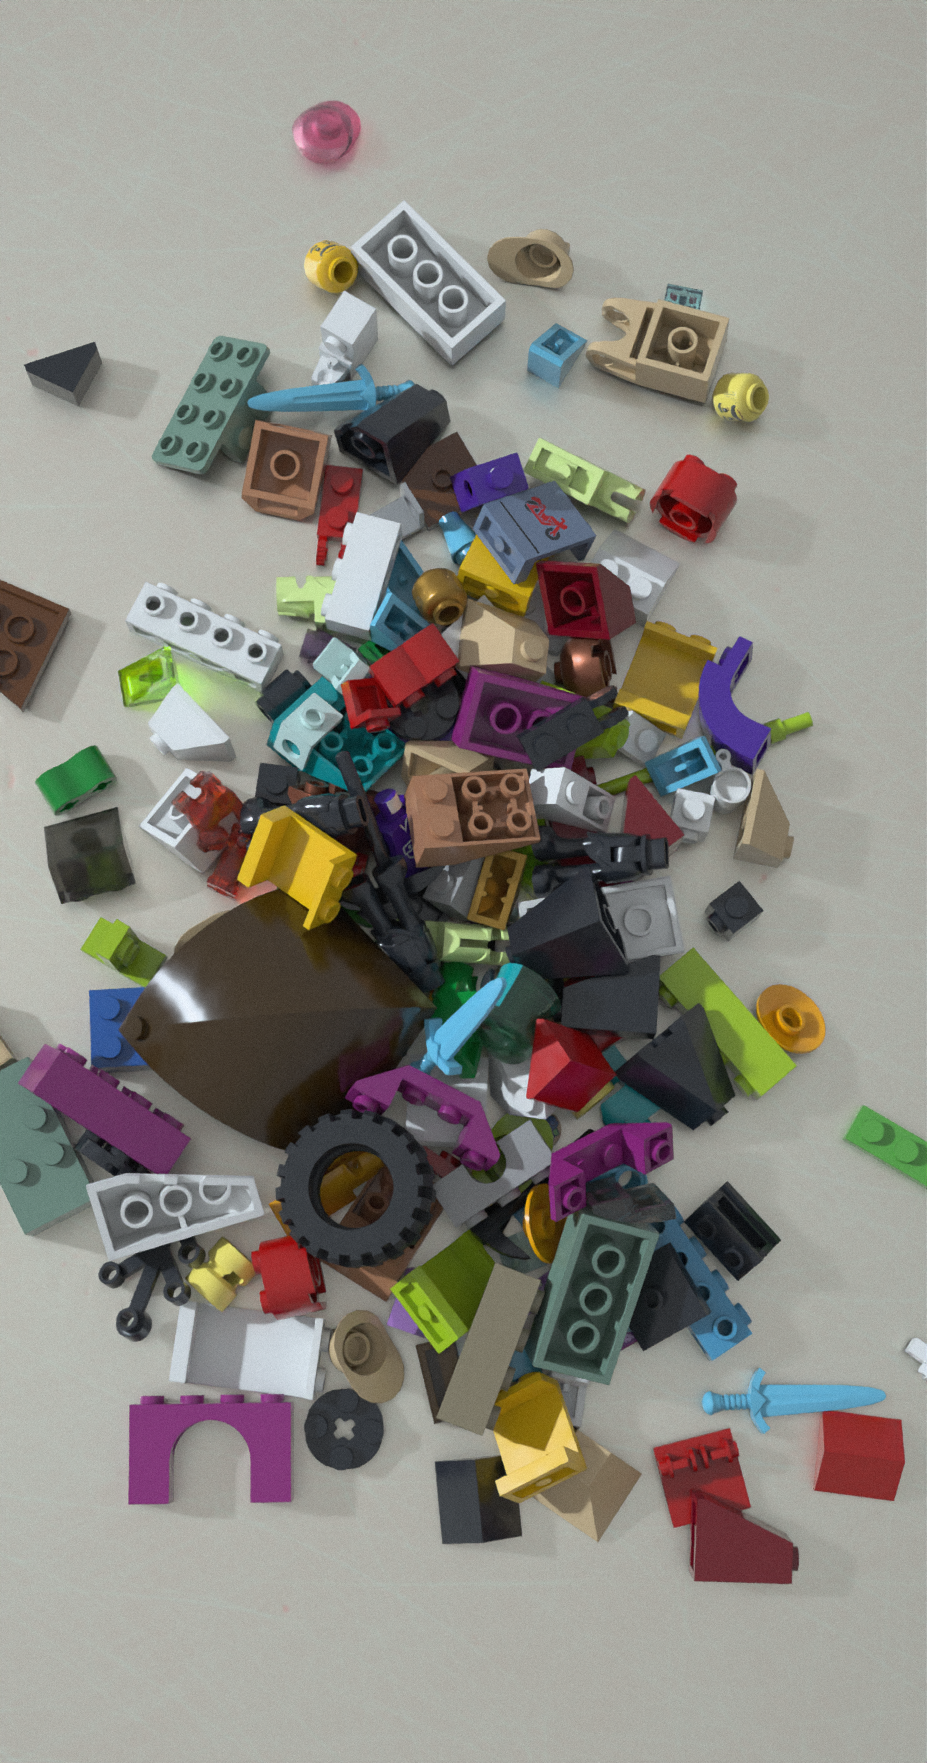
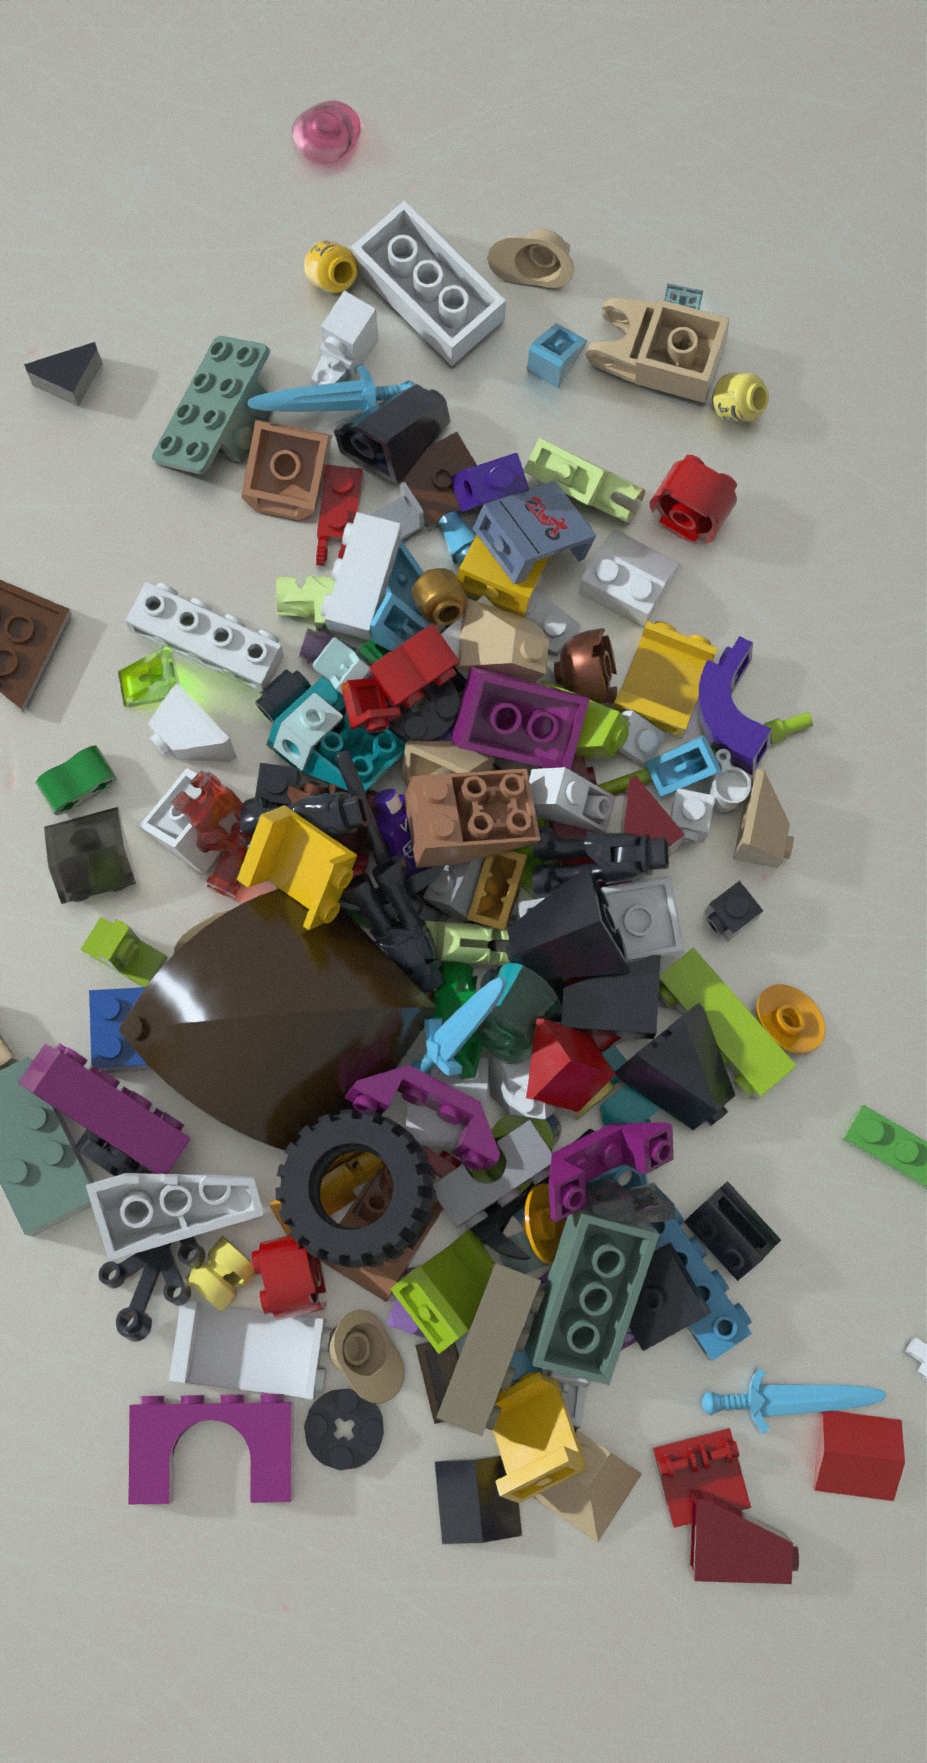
black hinge [516,685,629,772] -> none
dark red slope [535,560,636,640] -> none

